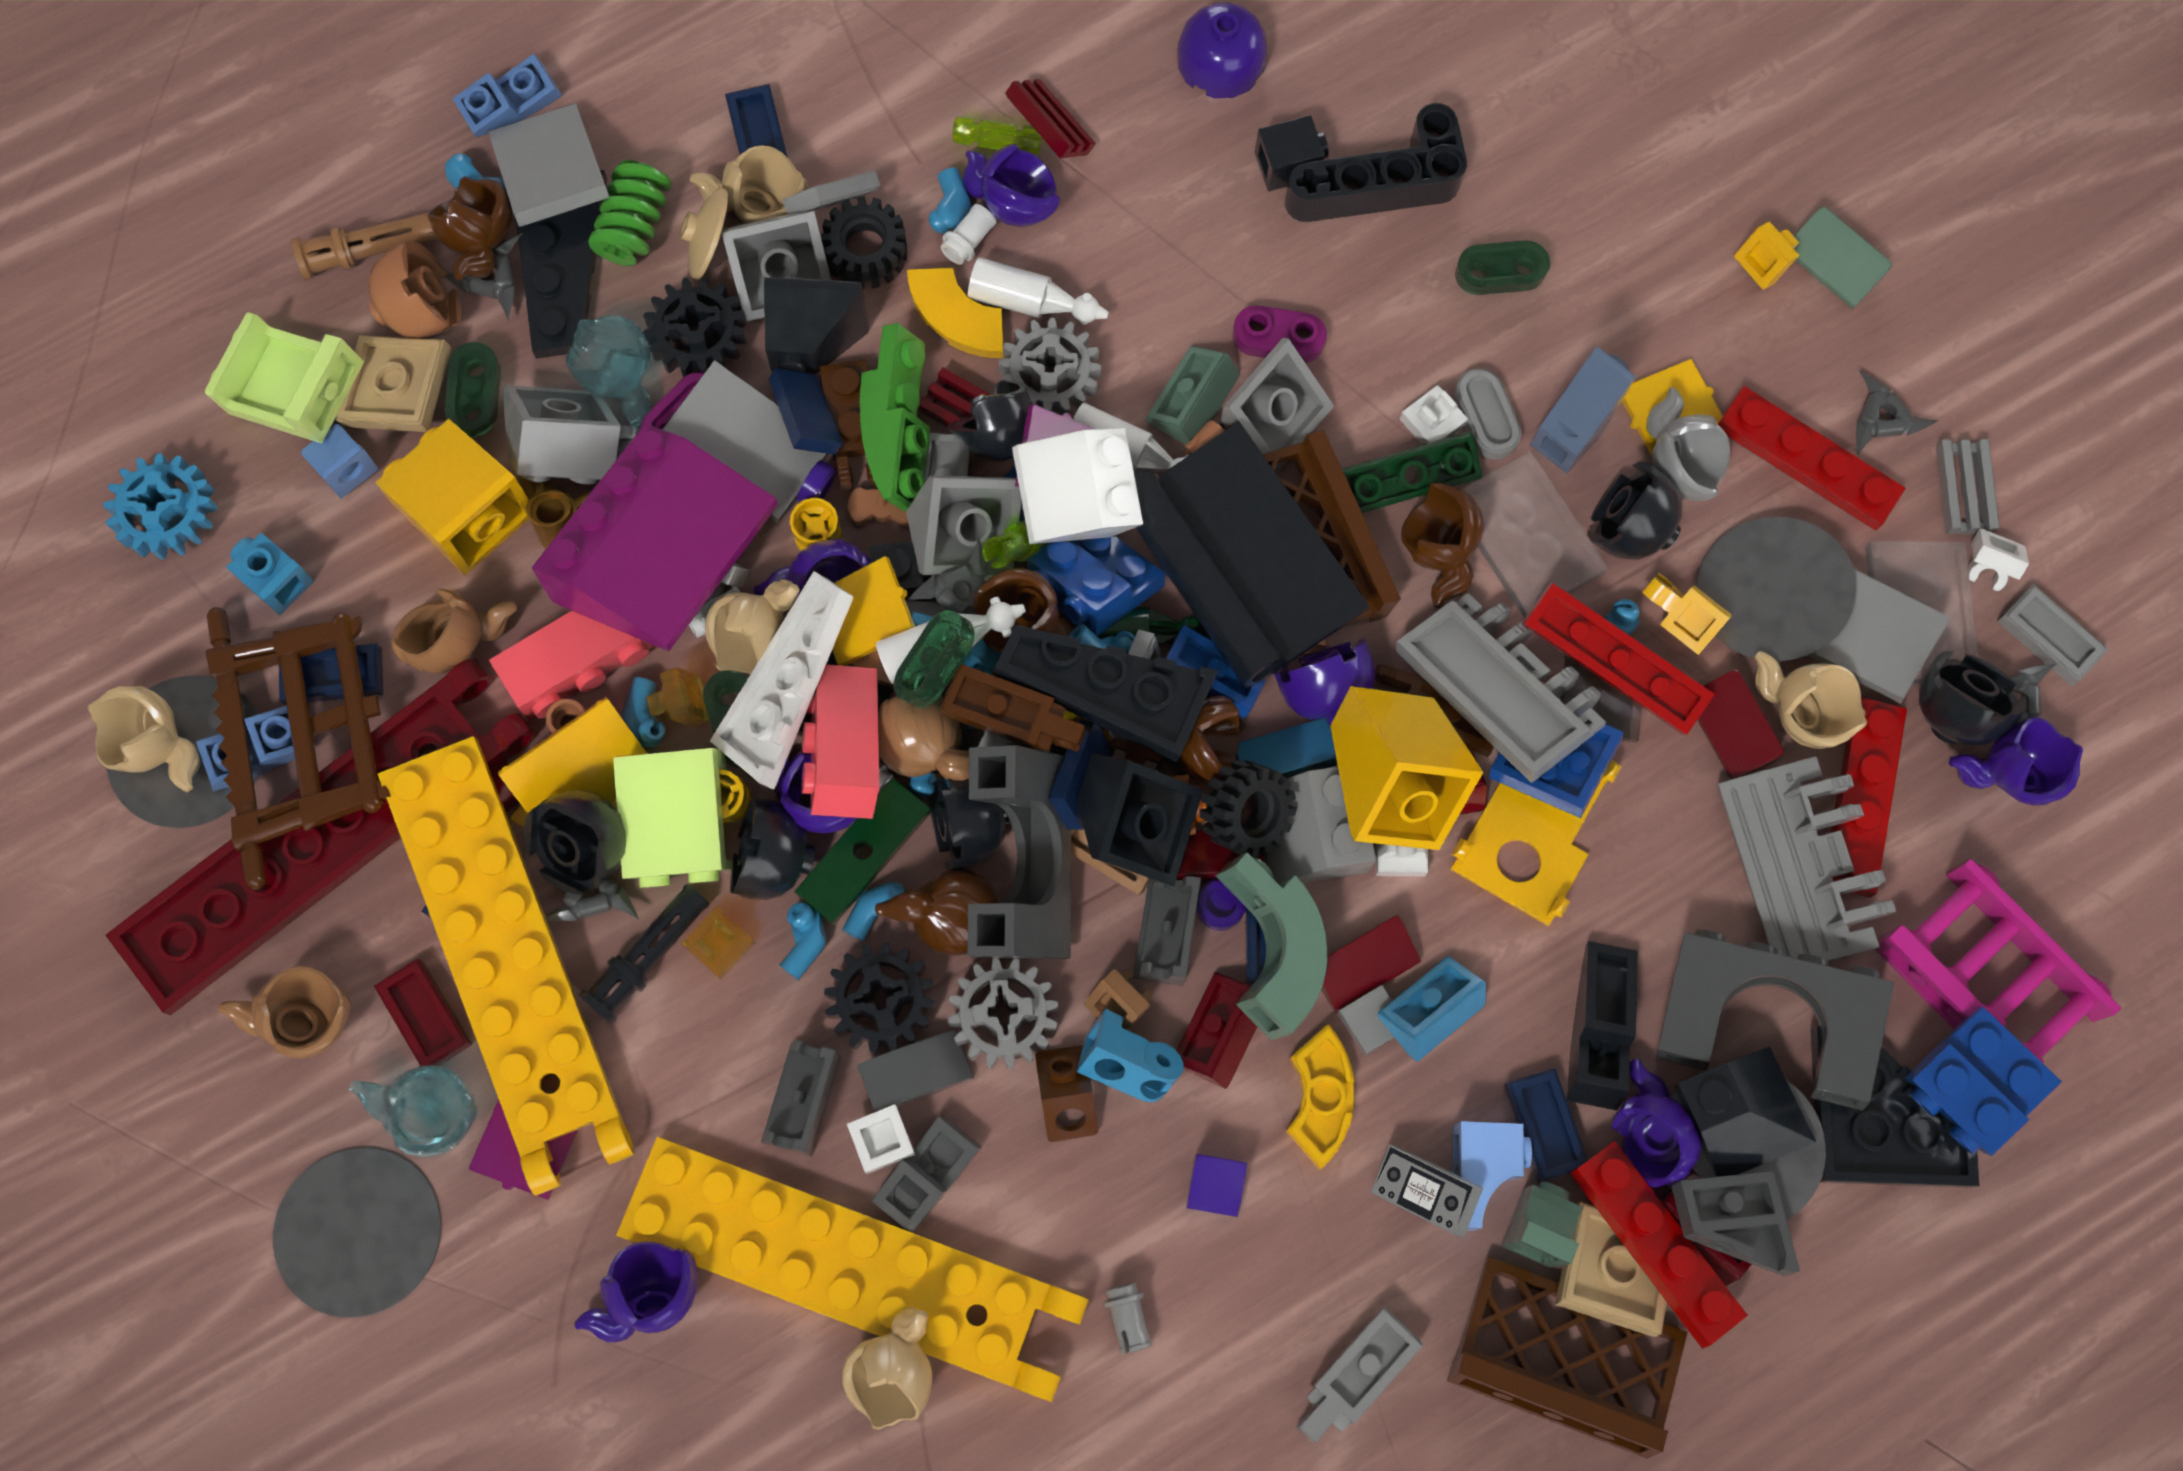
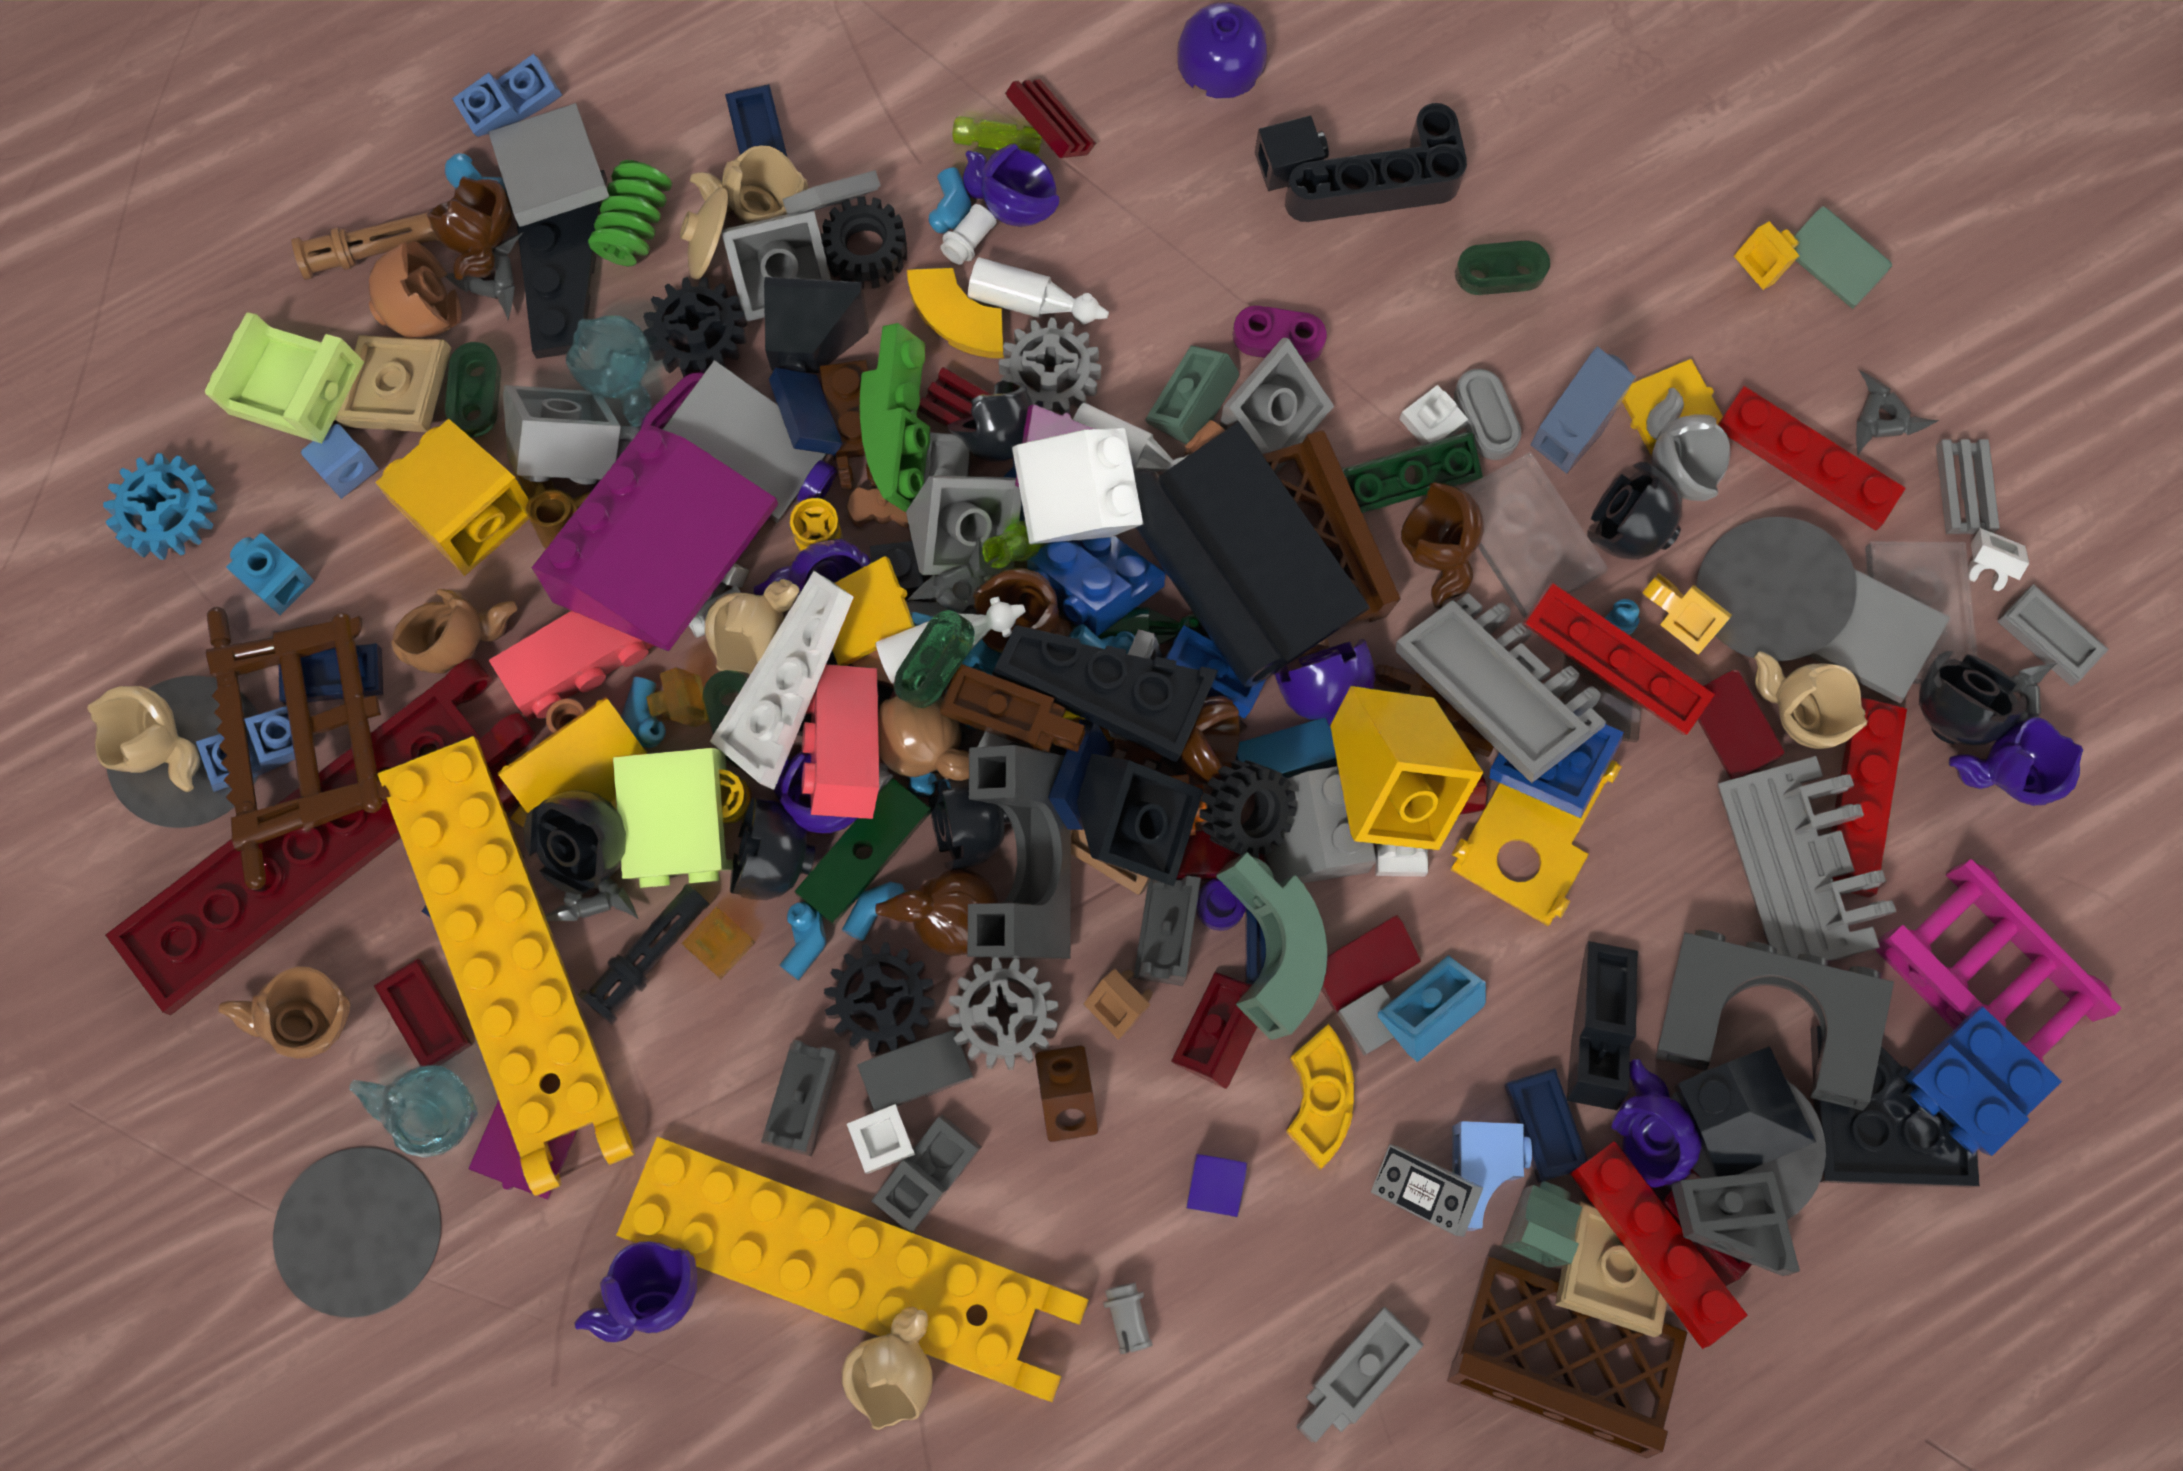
dark azure leg [1077,1009,1184,1102] -> none

